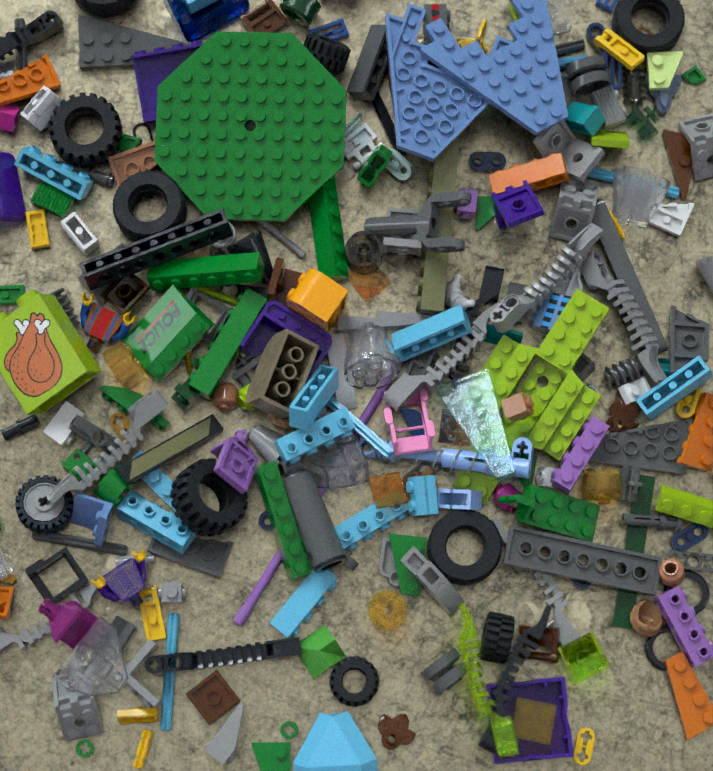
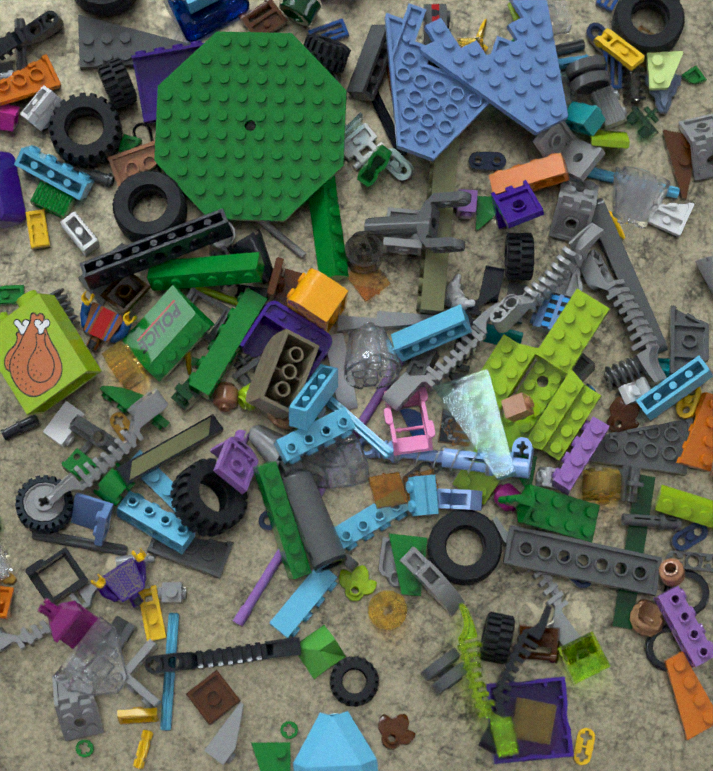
none -> black tyre [97,57,137,110]
none -> lime plate [339,565,377,602]
none -> black tyre [504,233,535,280]

